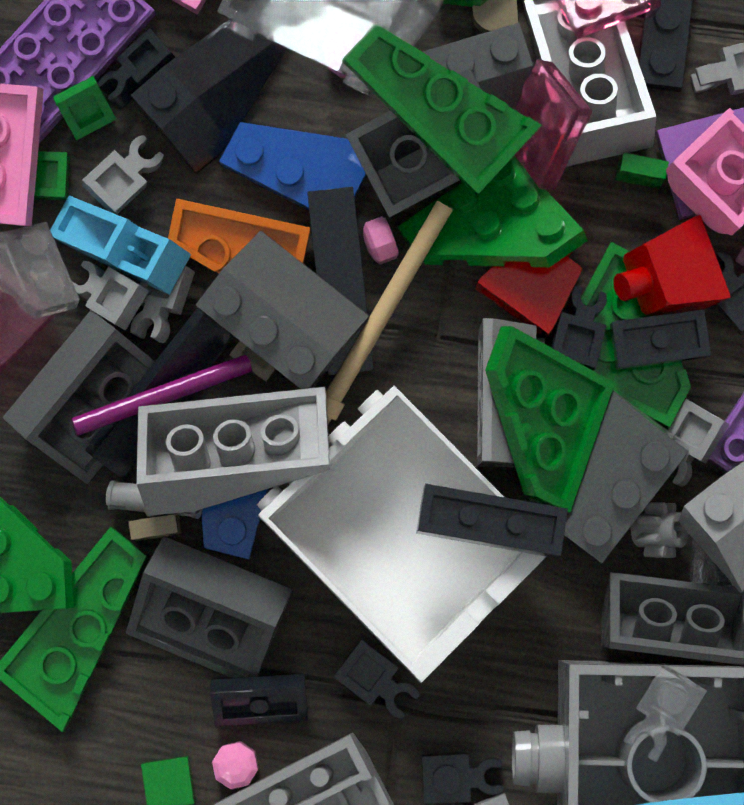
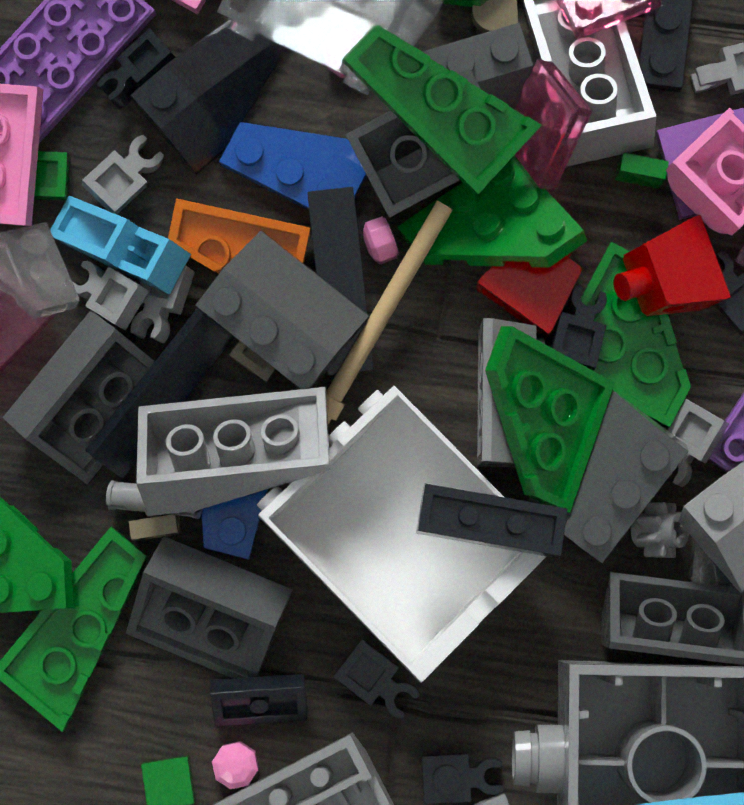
green tile [53,76,116,140] -> none
magenta piece [71,354,252,436] -> none
black plate [610,309,711,370] -> none
clear plate [623,664,707,762] -> none

